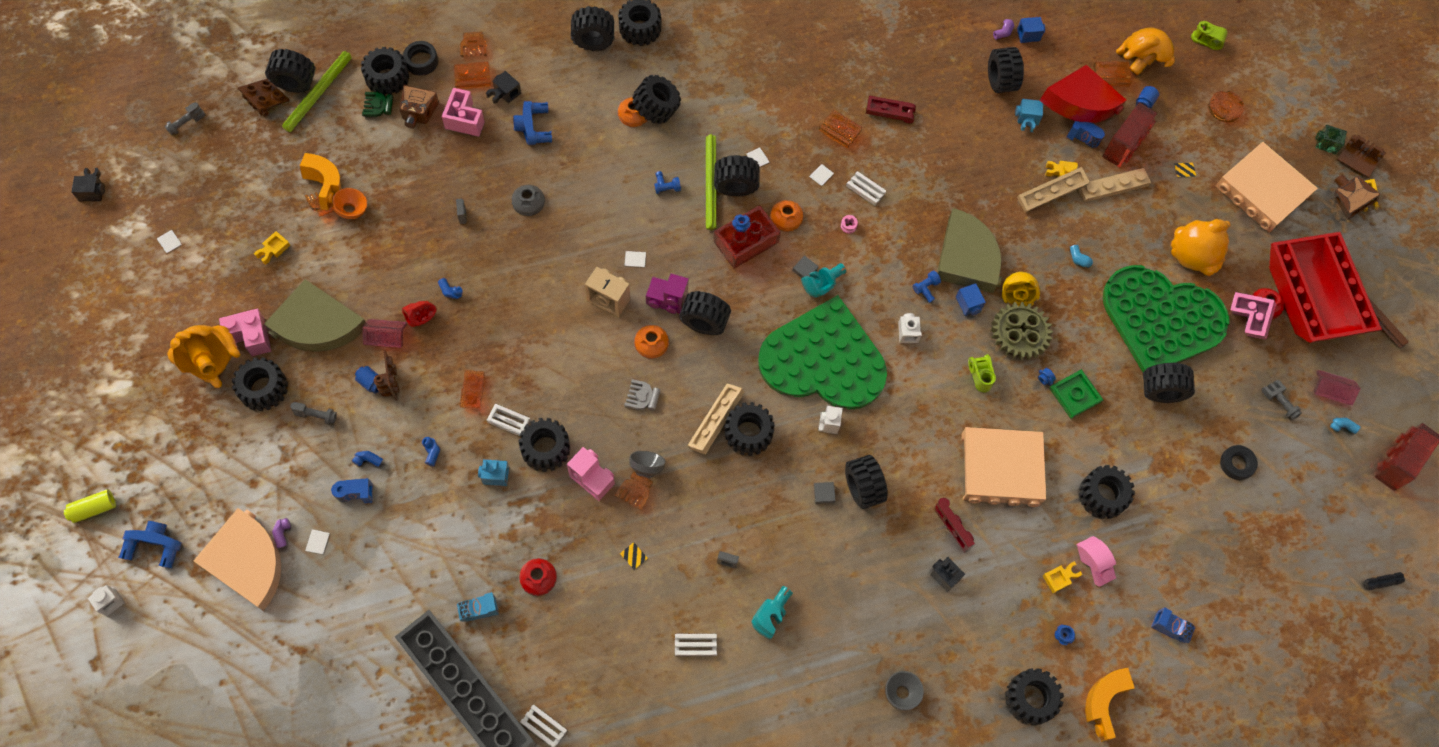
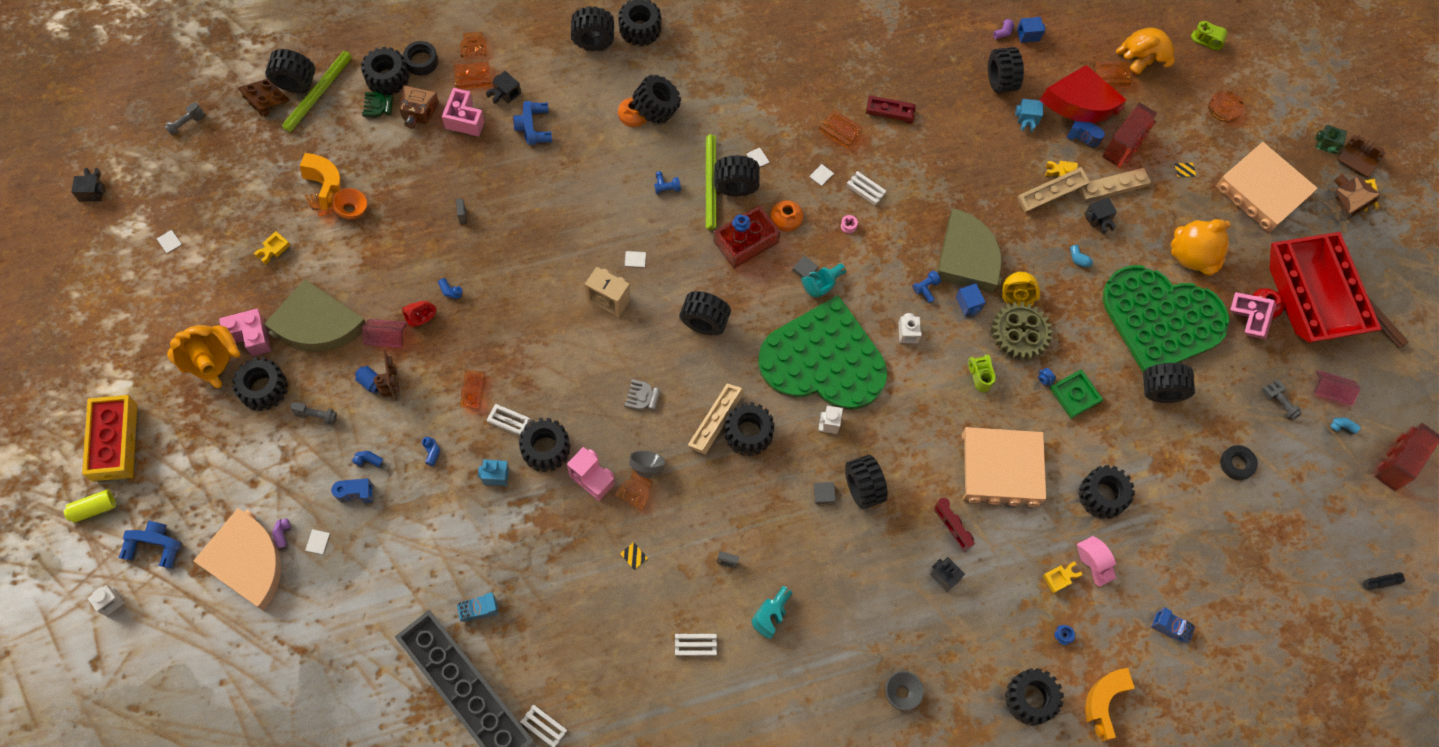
dark grey piece [512,184,545,216] -> none
red piece [519,558,557,596] -> none
orange piece [634,325,669,359] -> none
magenta brick [646,273,689,314] -> none
blue brick [1136,86,1159,112] -> none
none -> brick [82,395,138,482]
none -> black brick [1085,197,1117,234]

